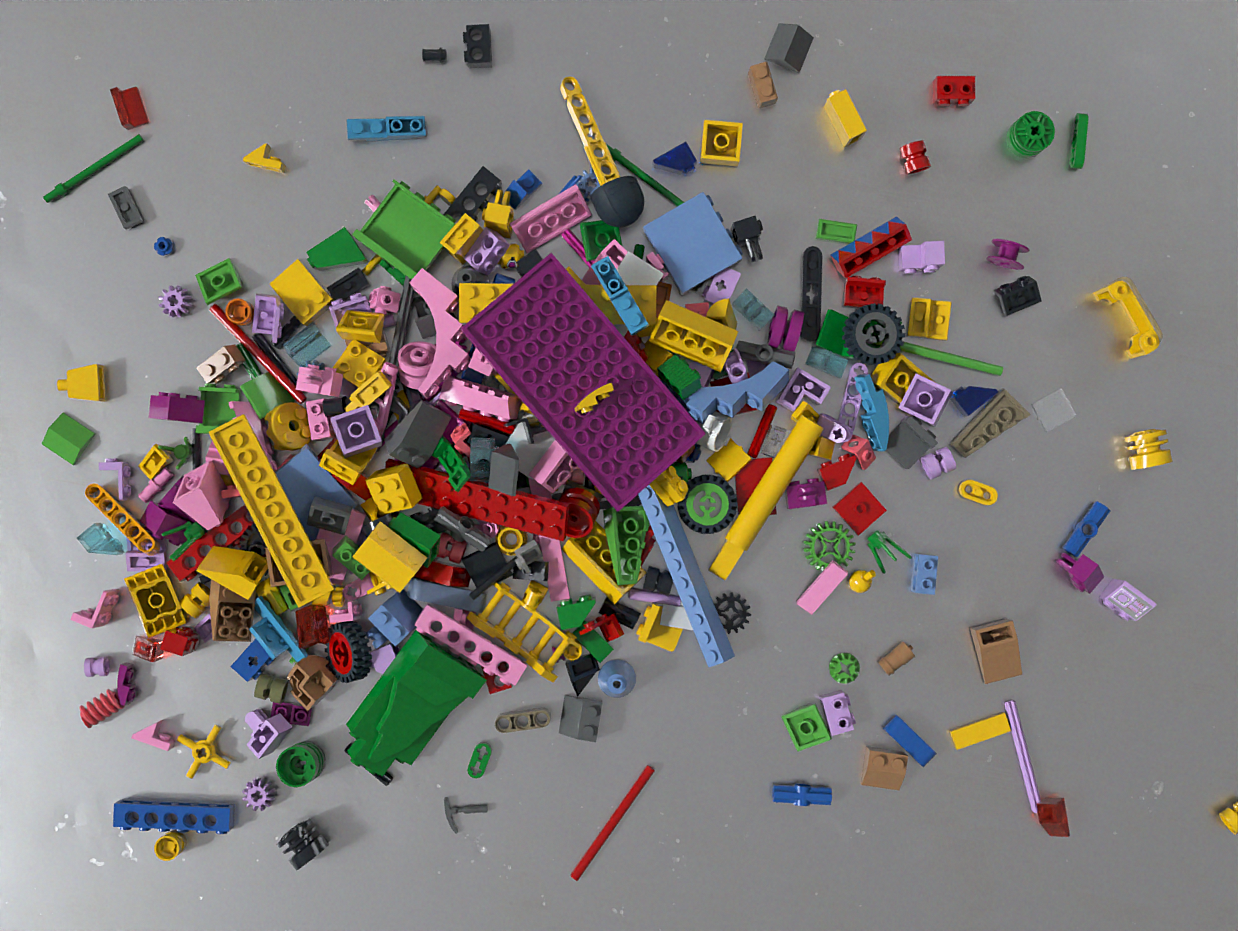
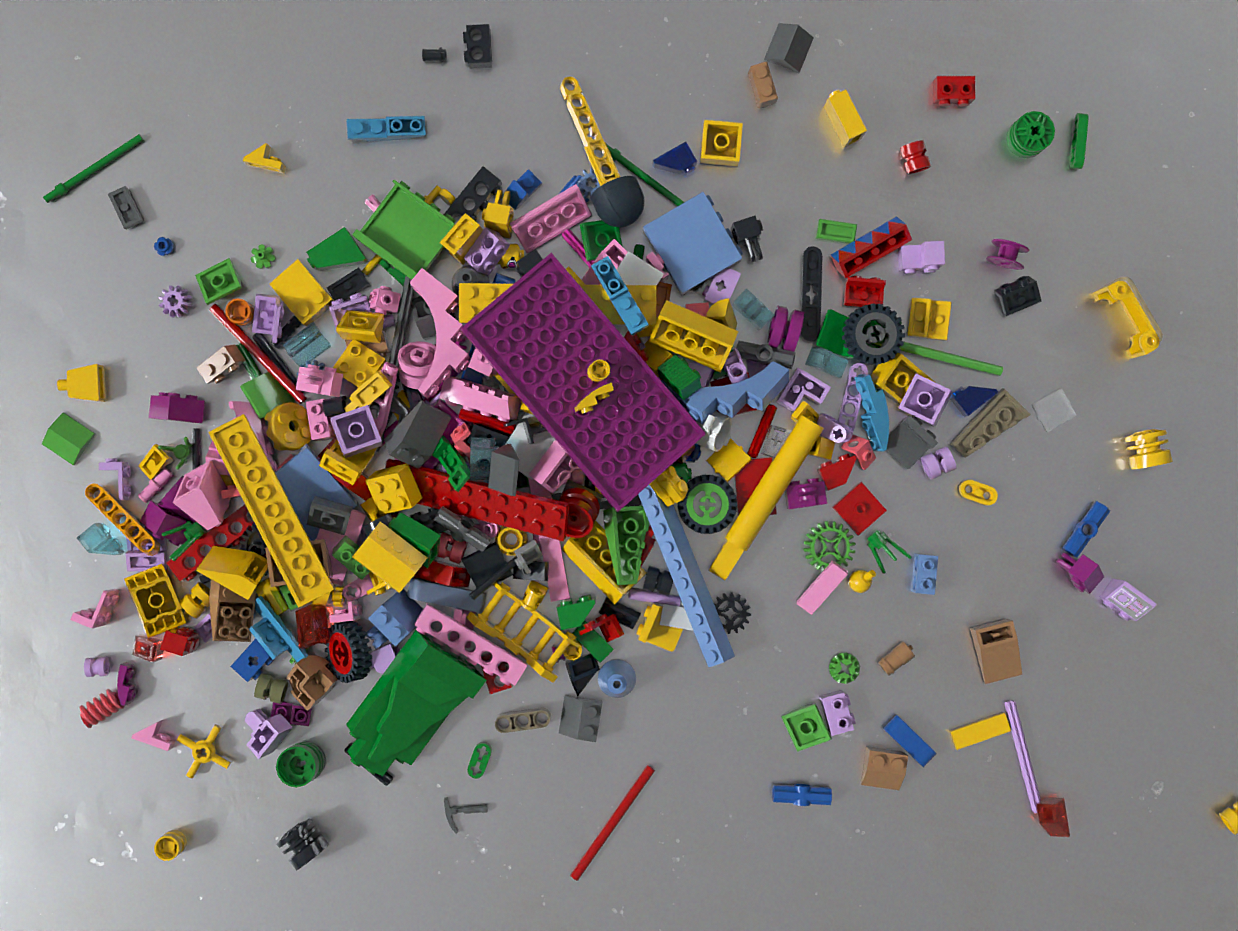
clear red panel [110,87,149,130] -> none
blue brick [113,800,235,834] -> none
bright green panel [196,383,241,434] -> none
lavender gear [242,778,276,811] -> none
none -> bright green plant [251,244,276,269]
none -> yellow wheel [587,359,610,382]

